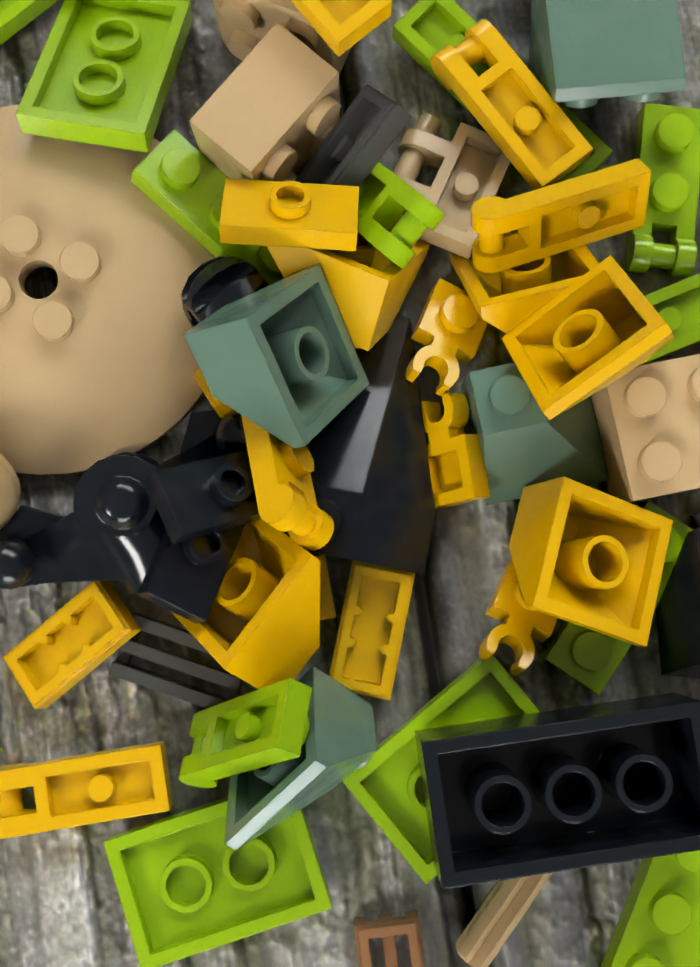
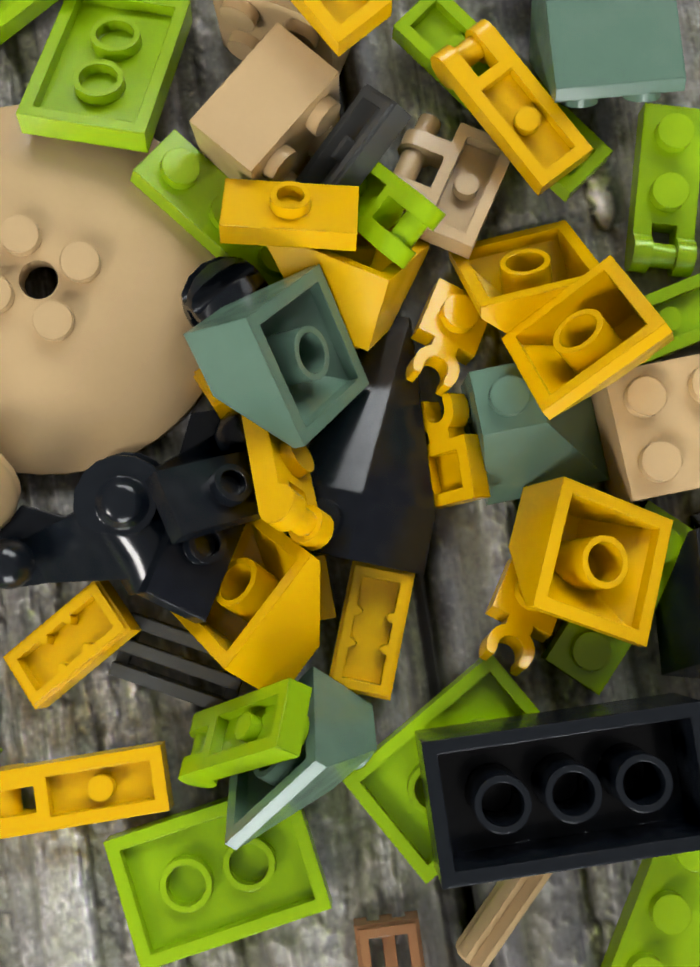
yellow plate [471,158,651,273] -> none

